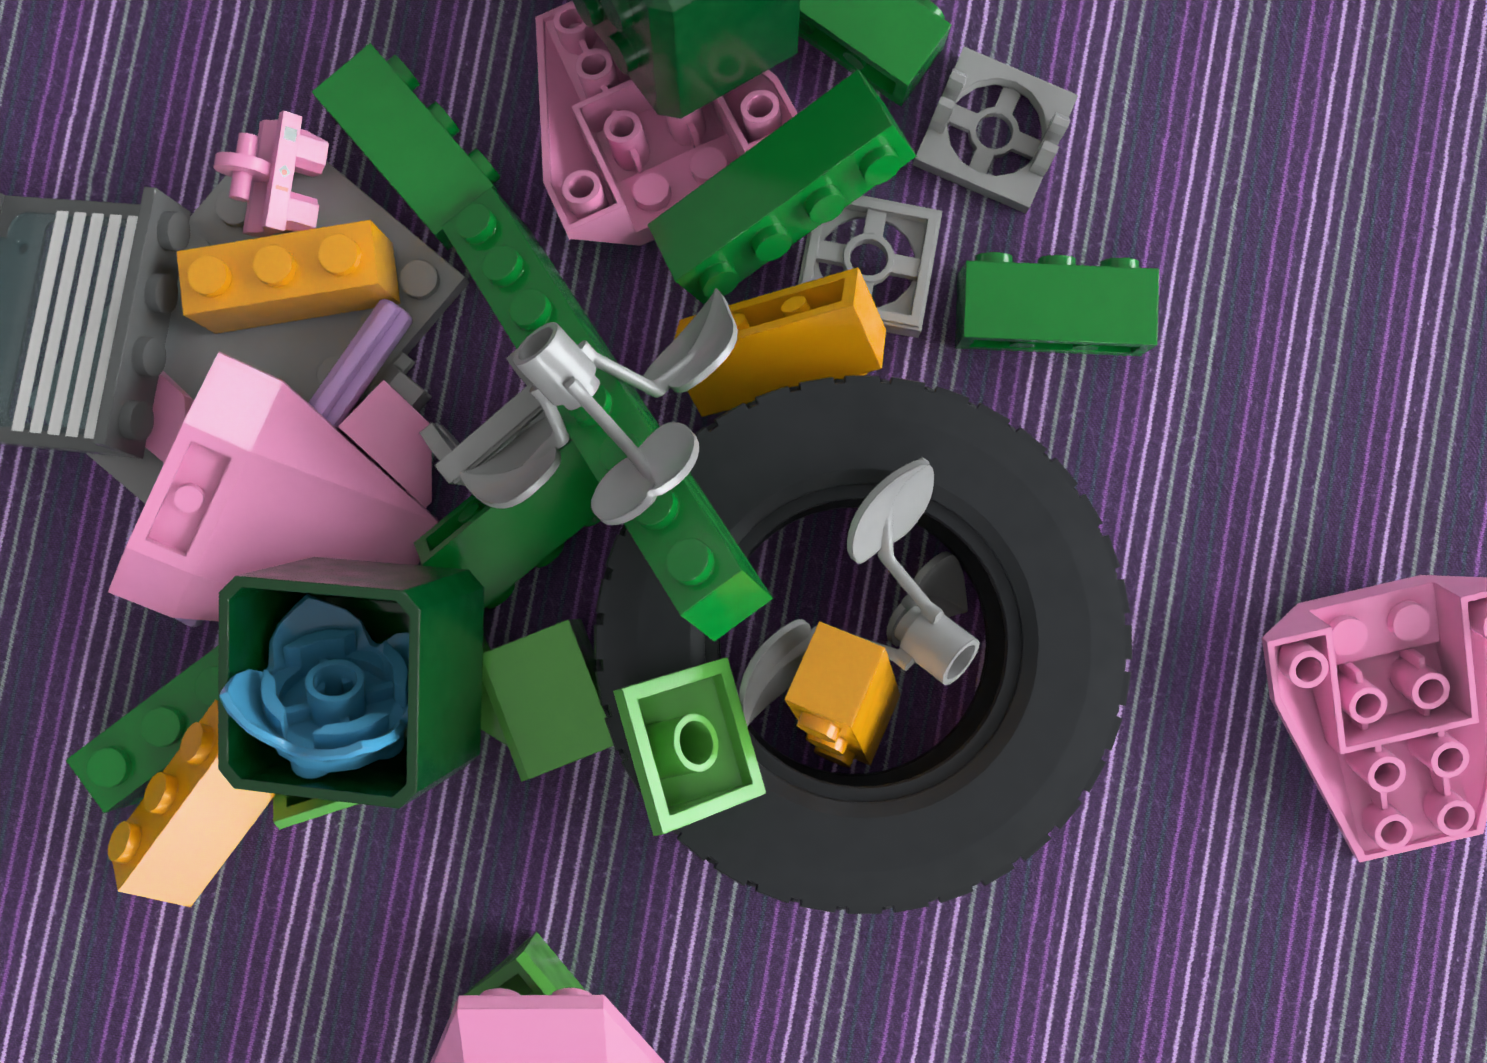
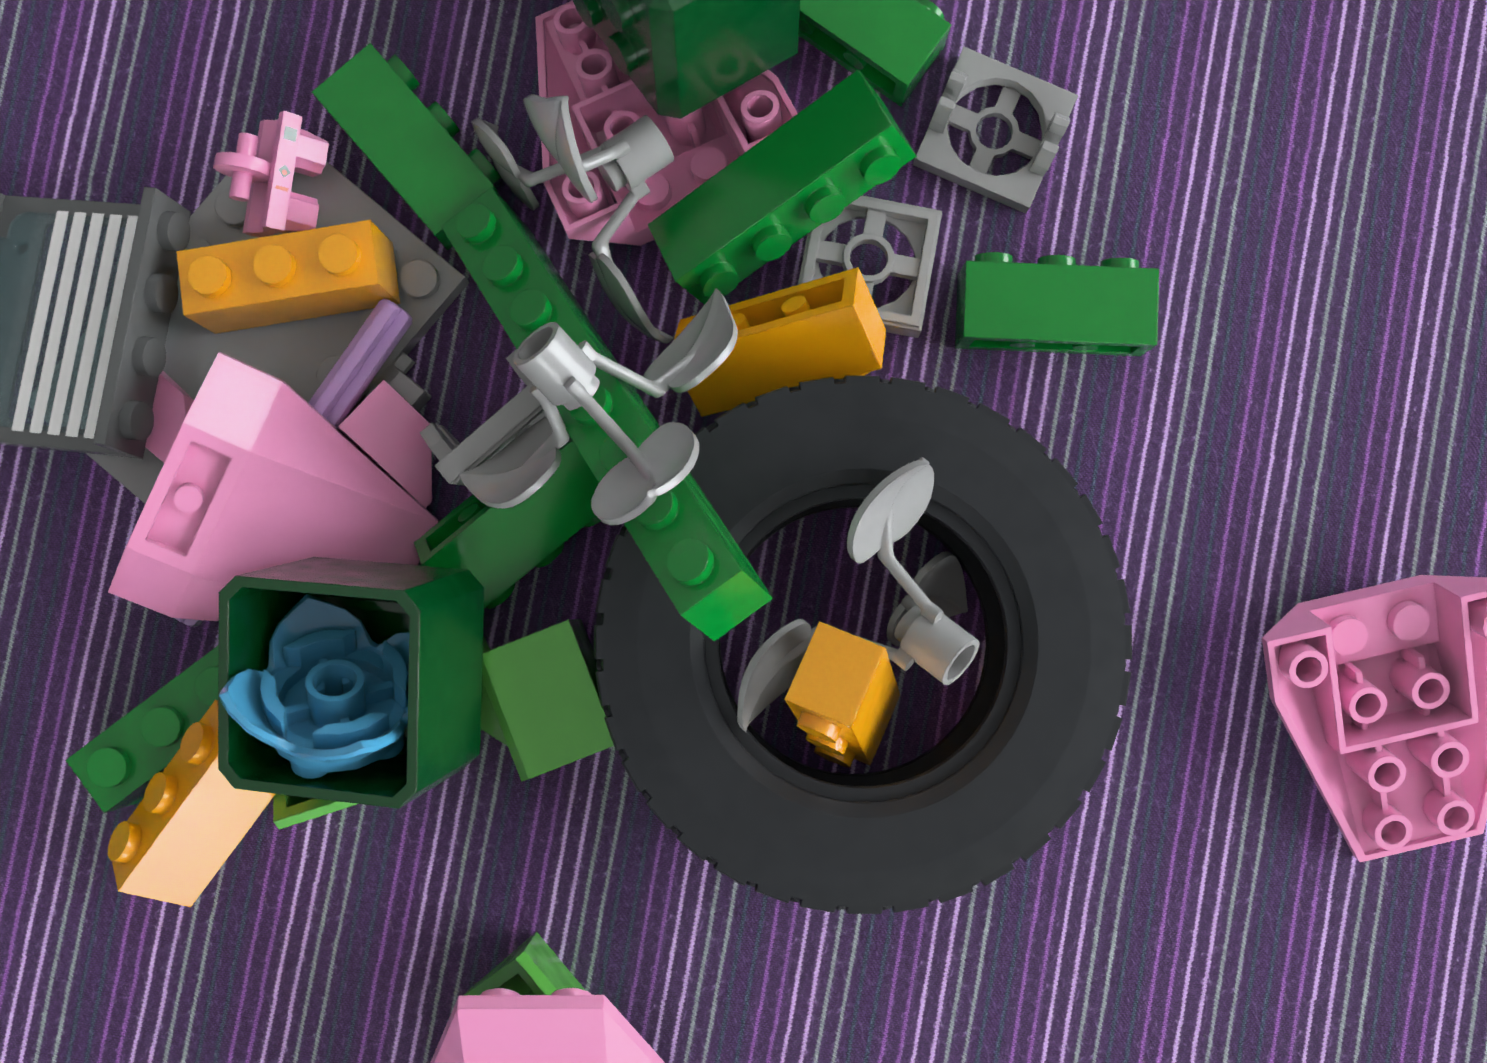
bright green slope [613,657,766,836] -> none
none -> light grey plant [471,94,674,344]

